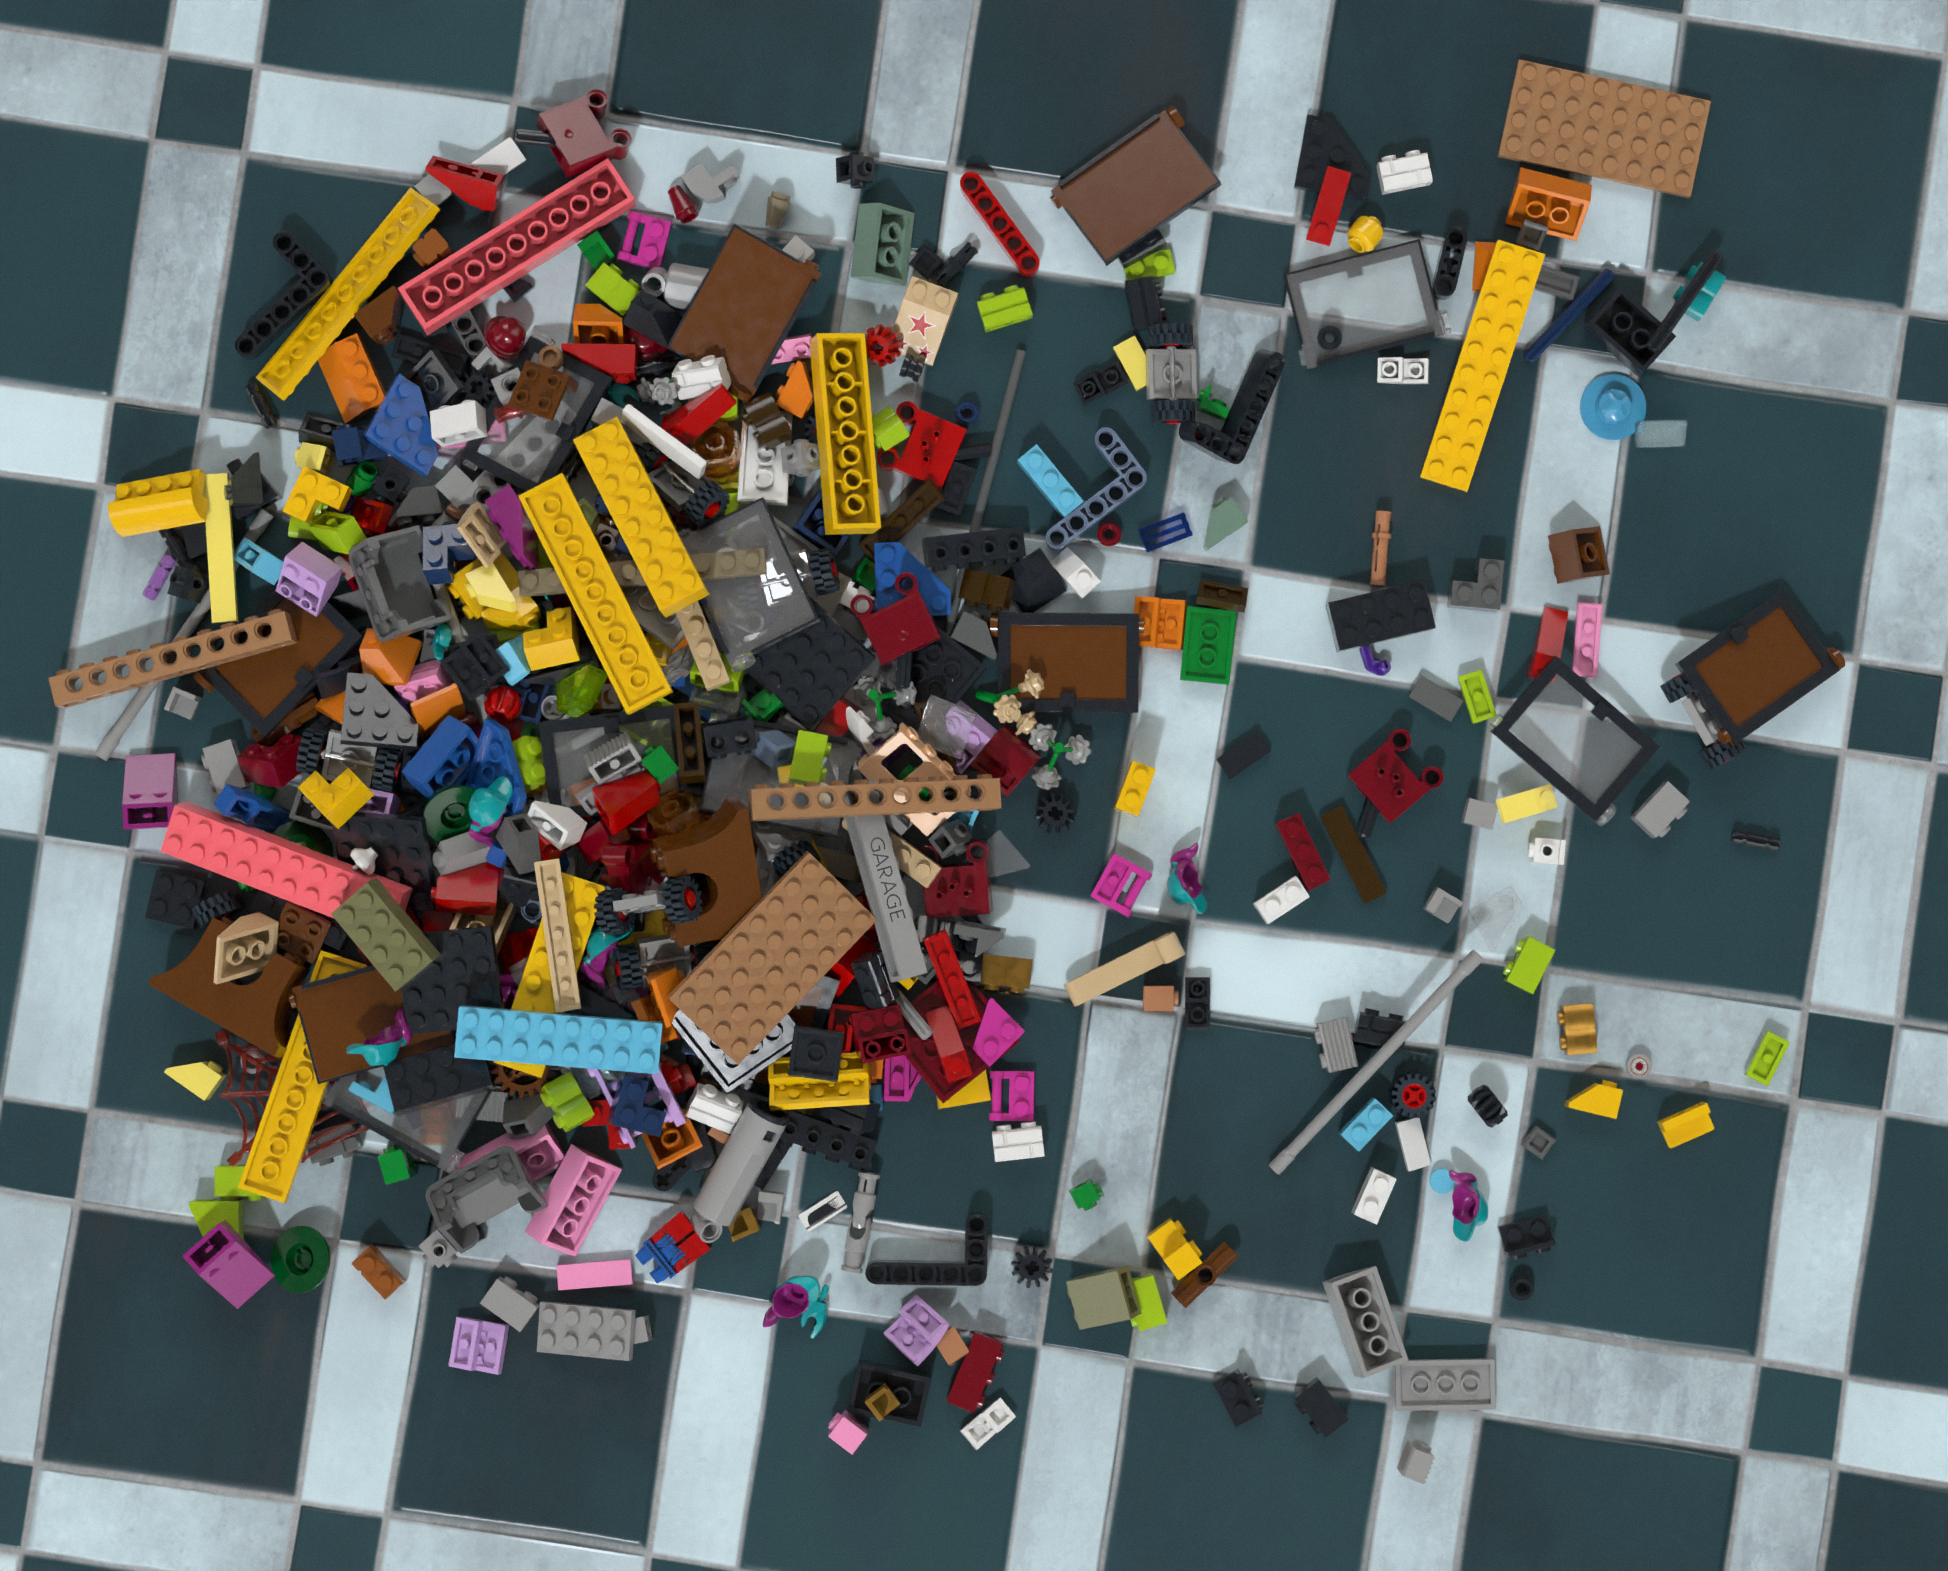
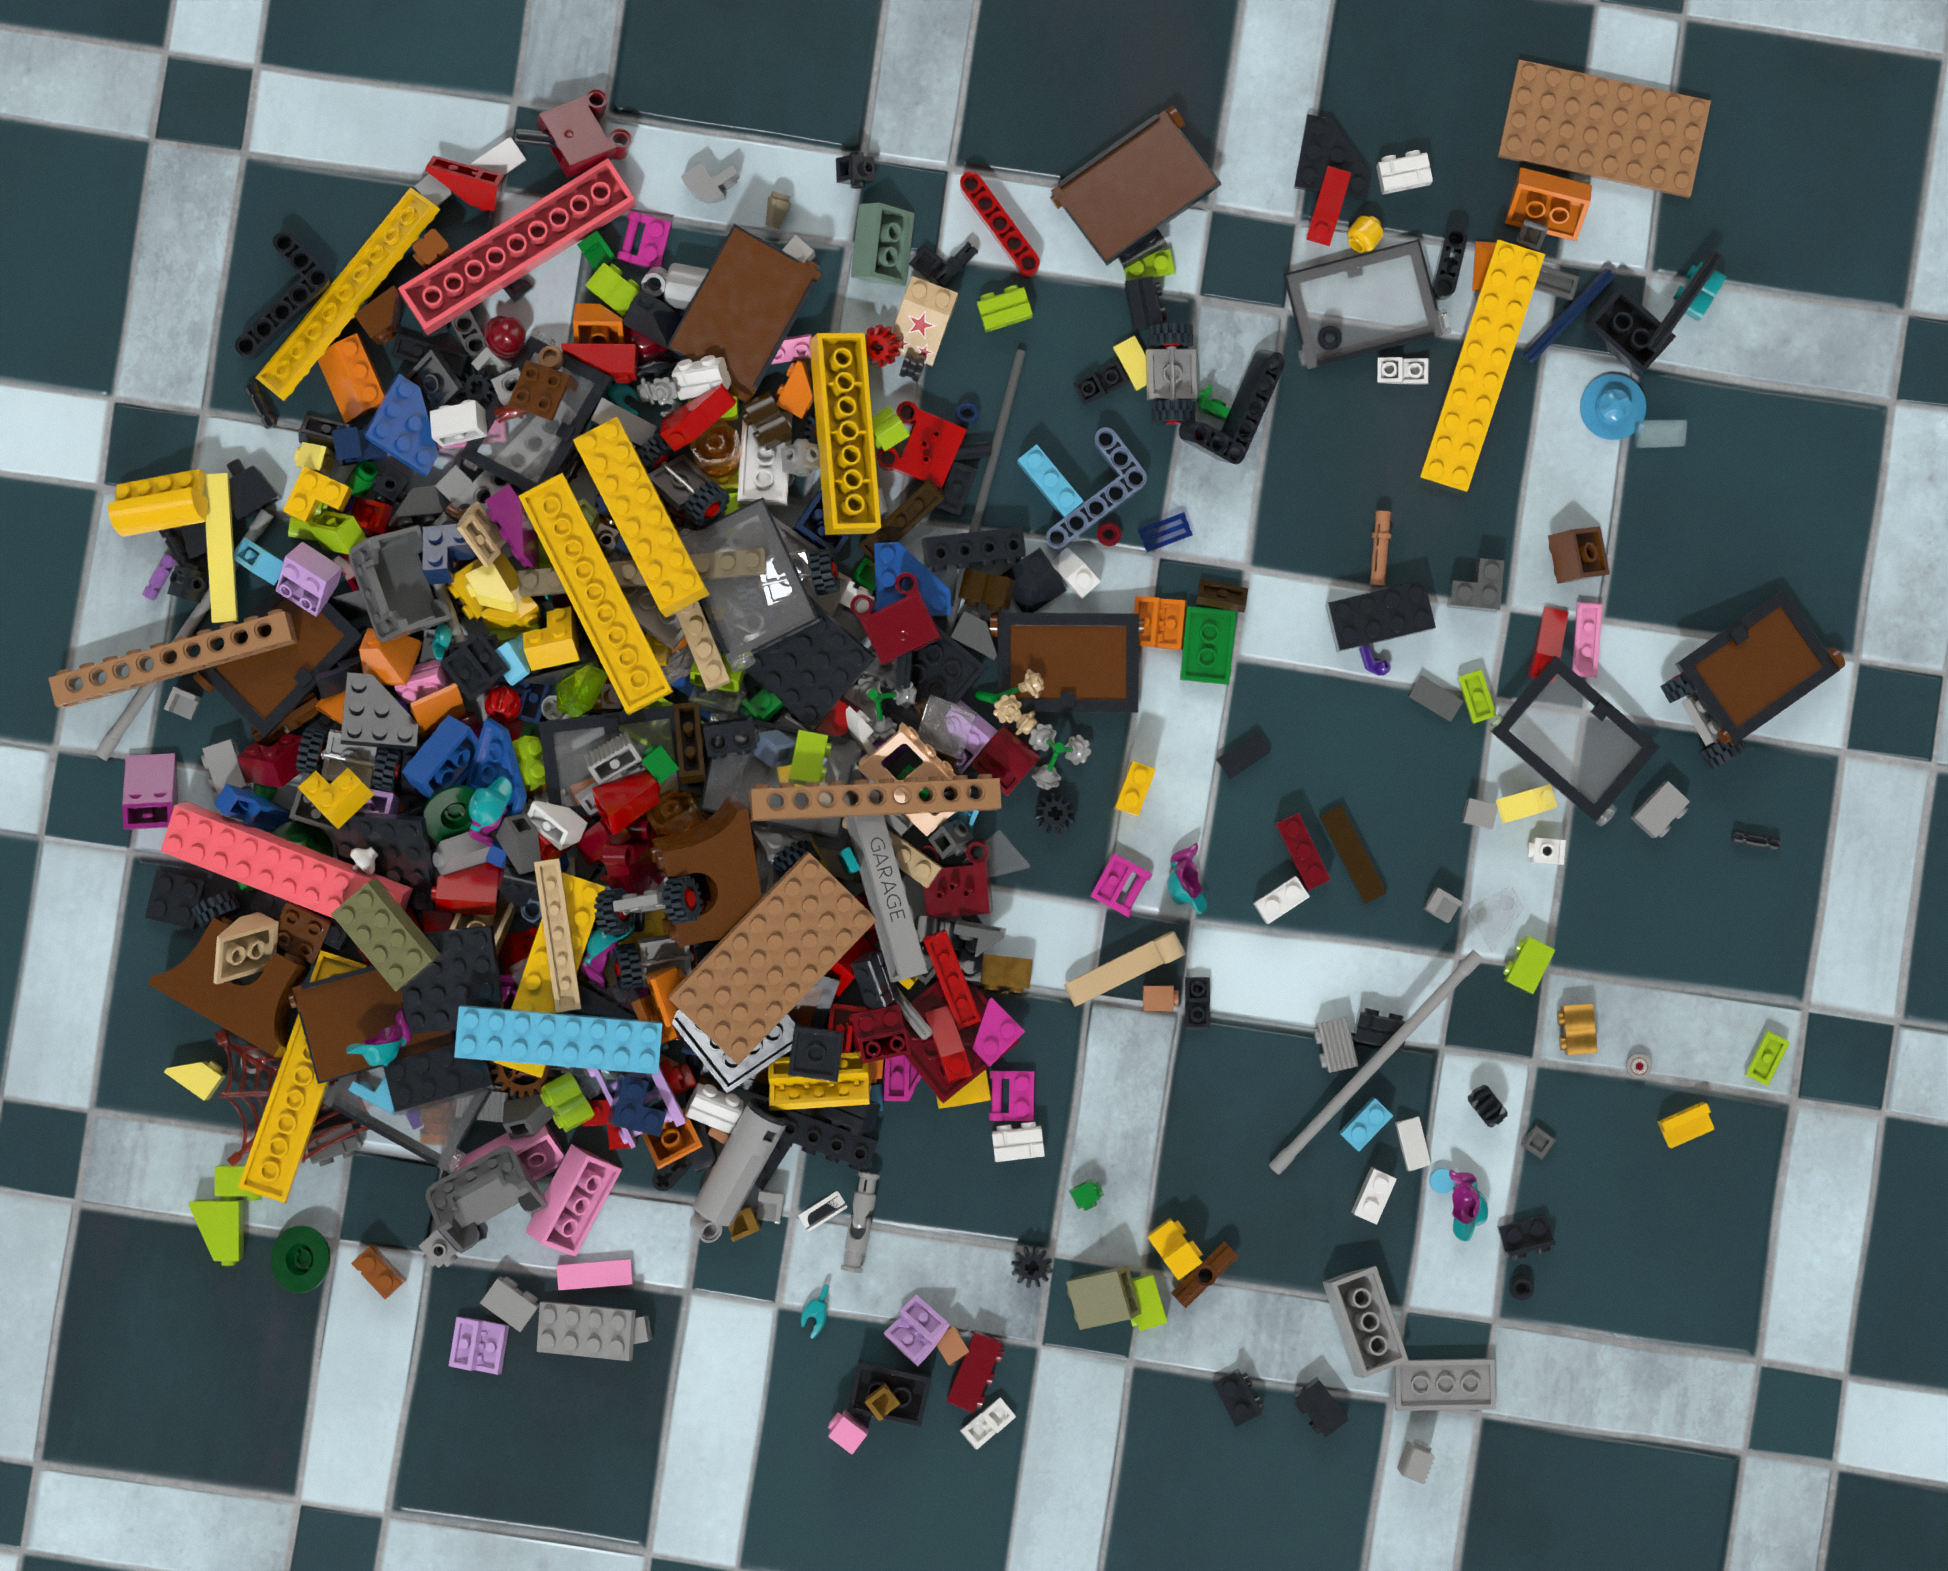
magenta slope [182,1220,275,1309] -> none
pearl dark grey slope [224,452,263,506] -> none
green brick [377,1144,417,1185] -> none
white tile [621,404,707,479] -> none
hips [635,1210,711,1283] -> none
dark red cone [667,185,699,224] -> none
magenta hair [763,1276,820,1328] -> none
black beam [865,1212,988,1286] -> none
sand green slope [1203,497,1248,551] -> none
dark red piece [1346,729,1444,839] -> none
black wheel [1390,1073,1436,1118] -> none
yellow slope [1564,1080,1623,1119] -> none
none -> teal tile [837,847,860,876]

